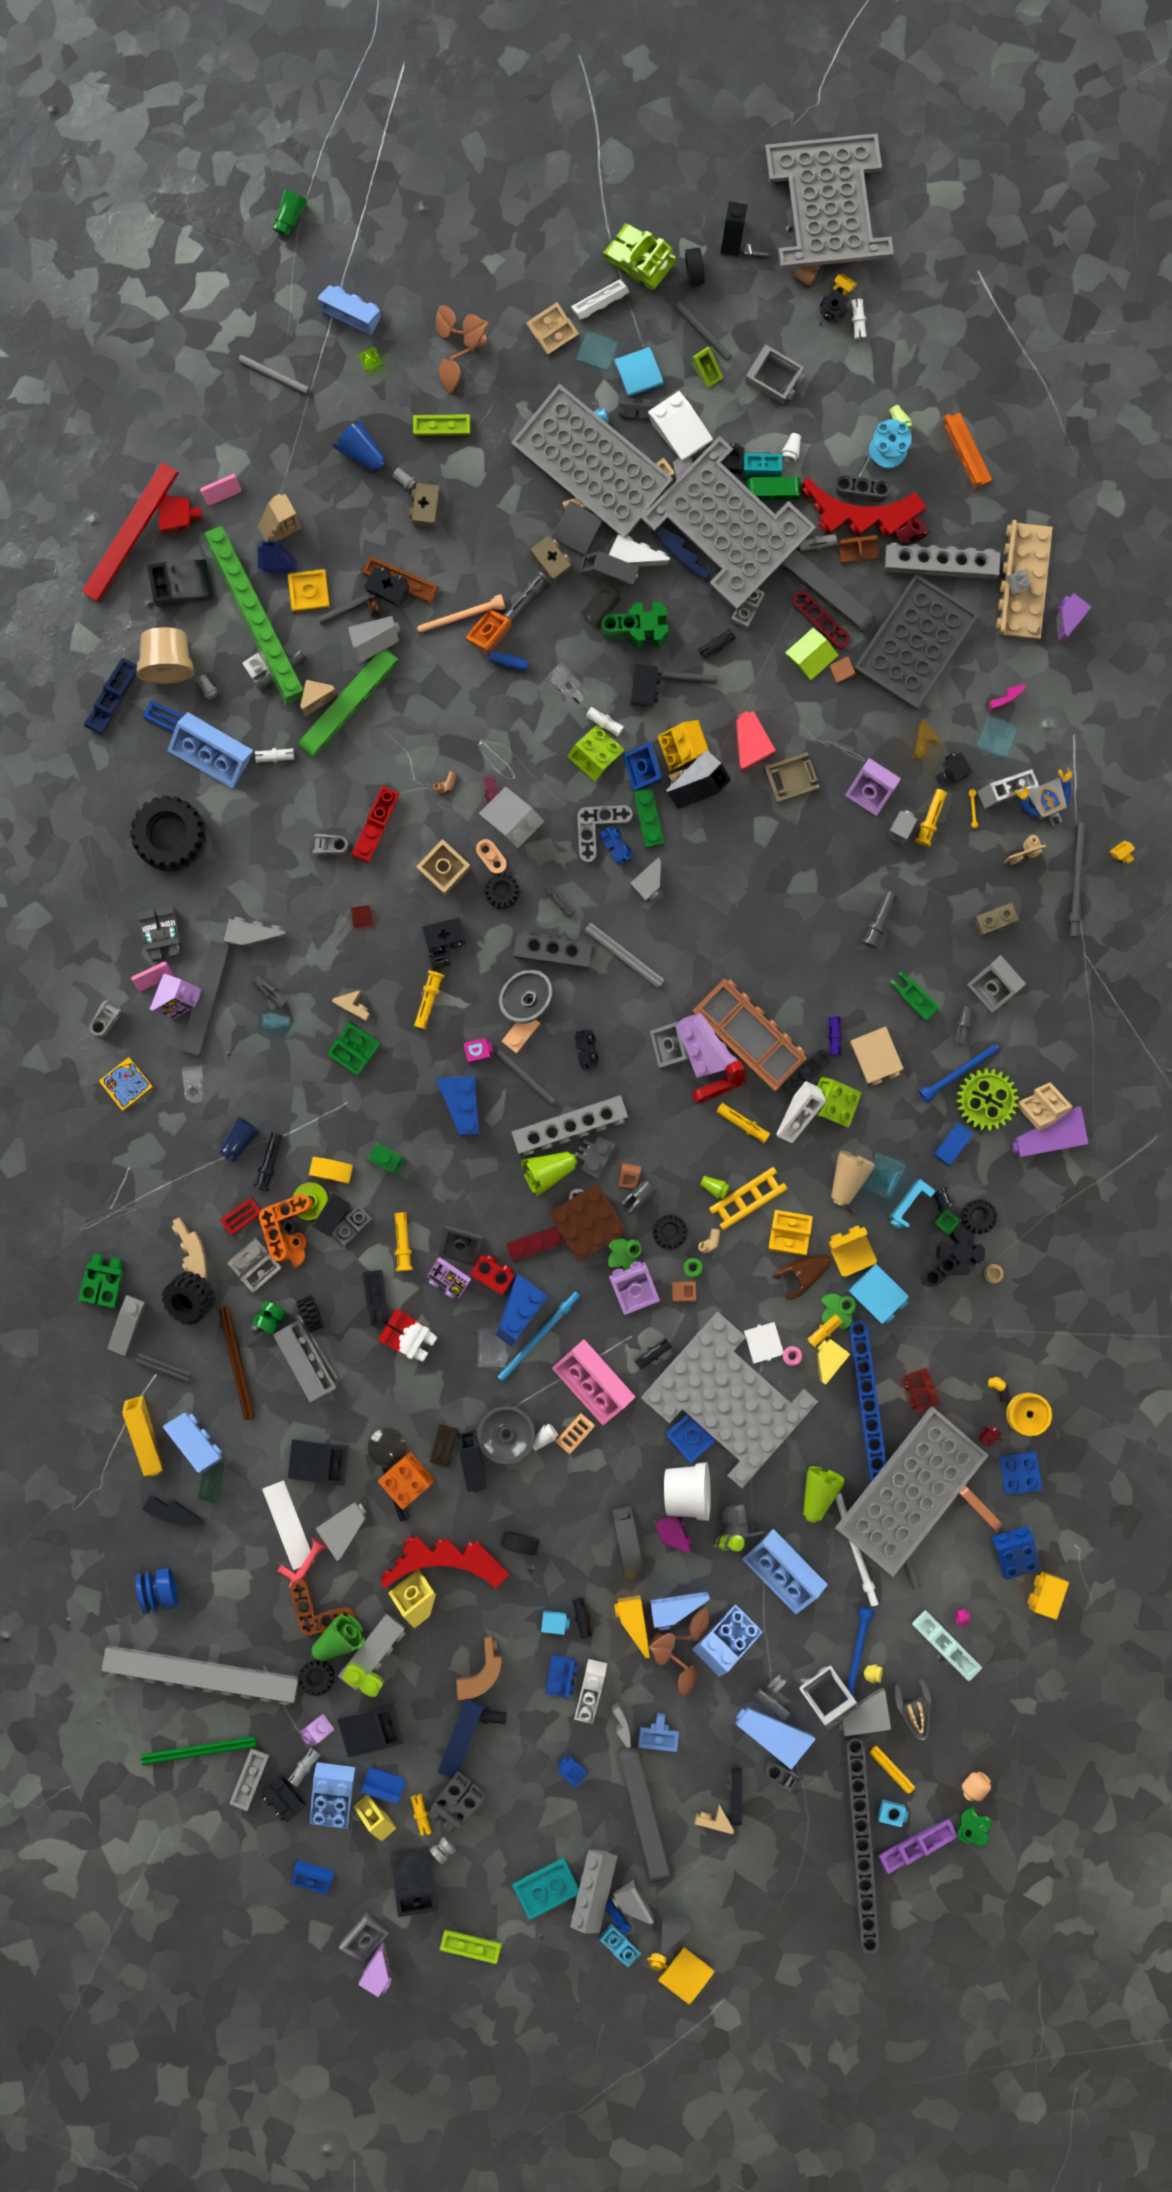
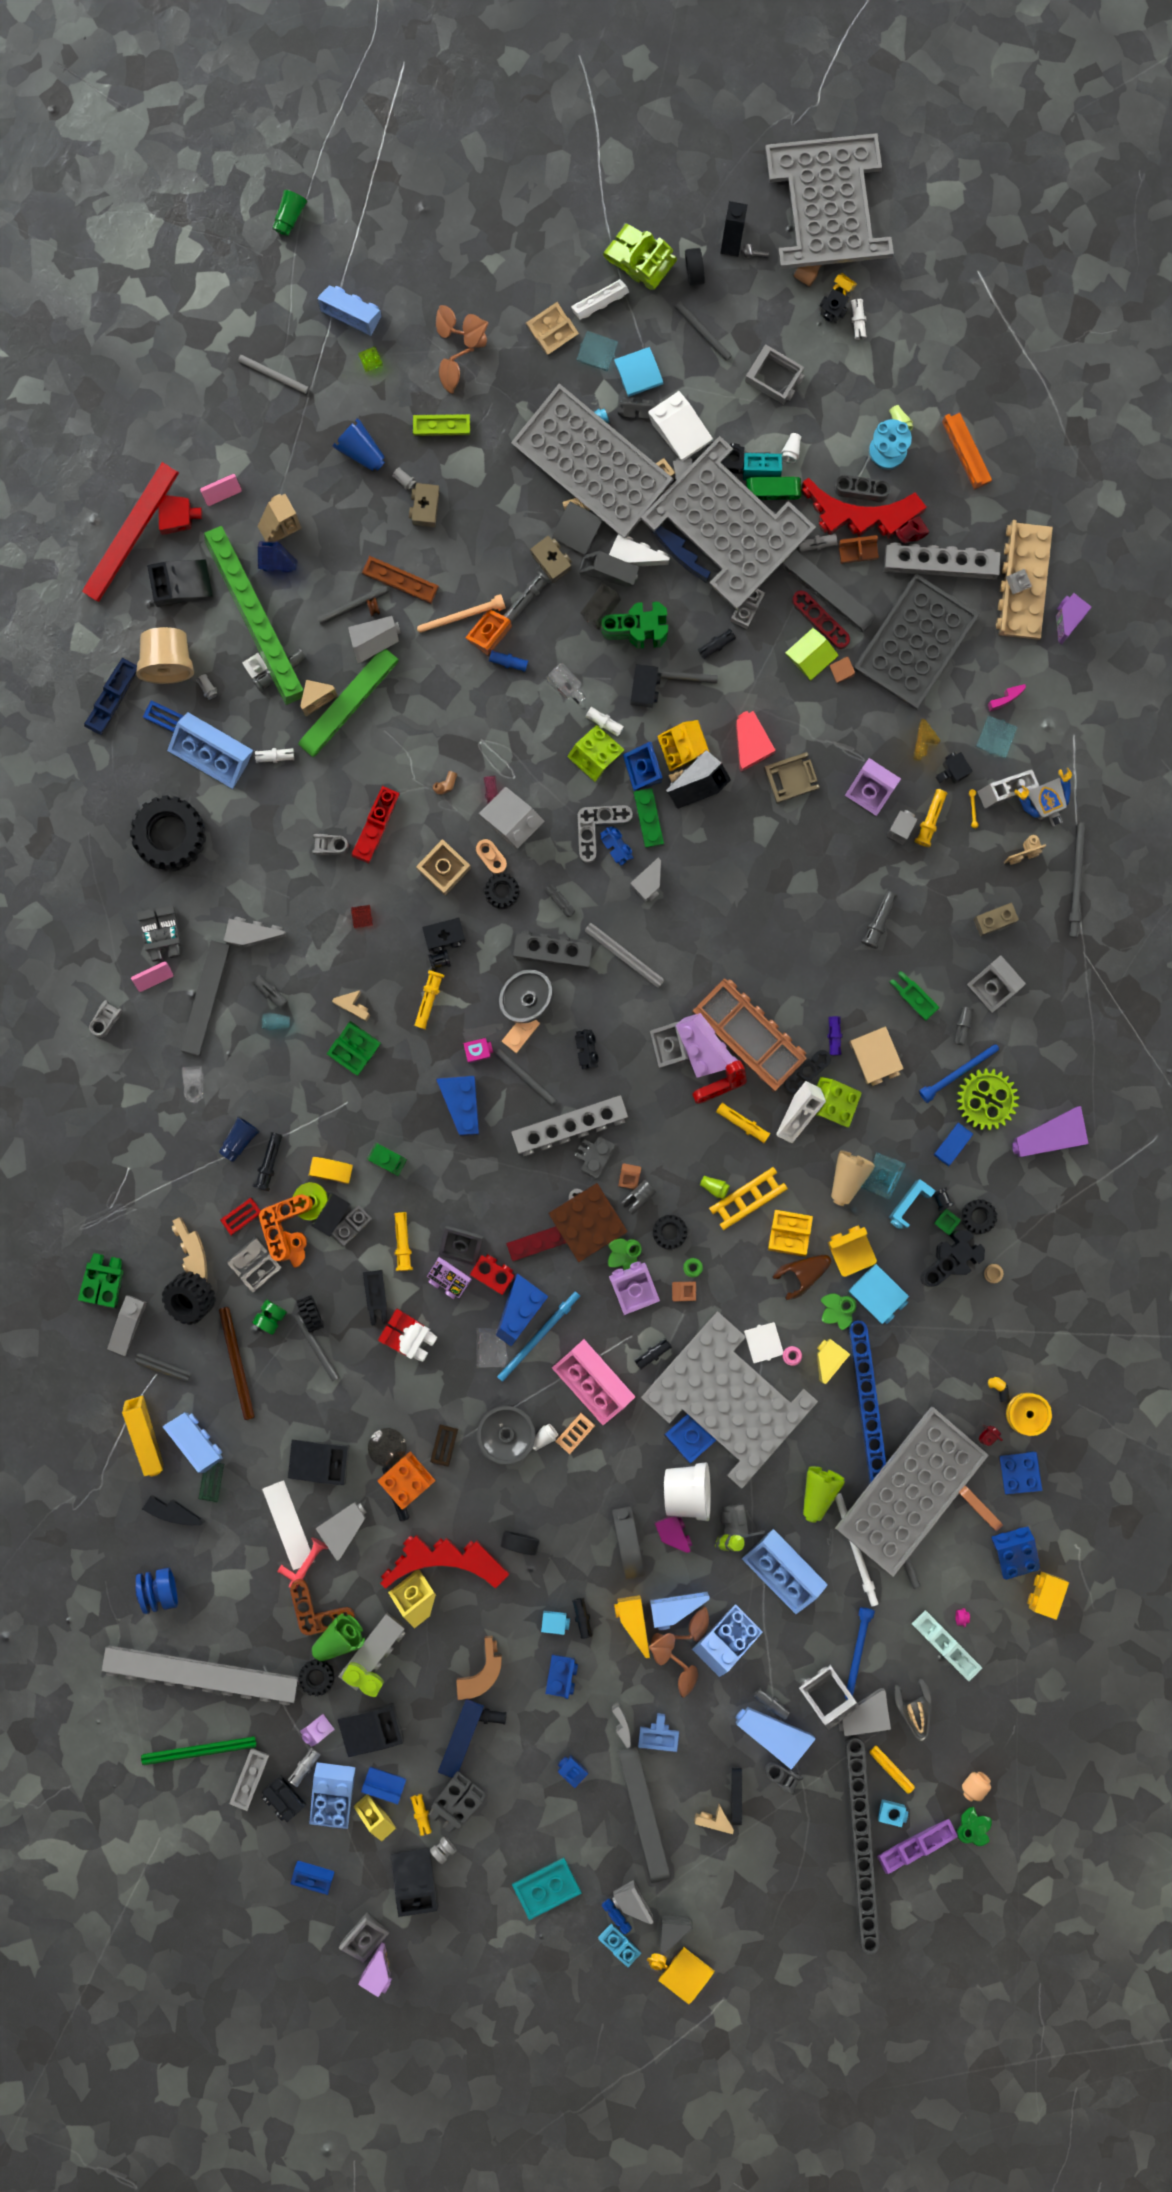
tile [99,1057,153,1111] -> none
lavender slope [150,973,202,1020] -> none
light grey brick [273,1320,336,1402] -> none
black pin [282,1220,299,1235] -> none
yellow tile [287,569,330,612] -> none
black brick [364,567,410,608] -> none
lime plate [440,1929,501,1964] -> none
black slope [457,1430,487,1492] -> none
lime cone [521,1152,577,1196] -> none
light grey brick [570,1850,618,1933] -> none
white slope [574,1659,607,1724] -> none
lime slope [692,346,724,388] -> none
tan arm [698,1229,721,1254] -> none
light grey bush [767,1674,786,1694] -> none
yellow axle [807,1314,842,1347] -> none
light yellow plate [864,1664,883,1684] -> none
clear red brick [902,1367,941,1412] -> none
tan slope [1018,1082,1072,1131] -> none
yellow tile [1109,841,1135,864] -> none

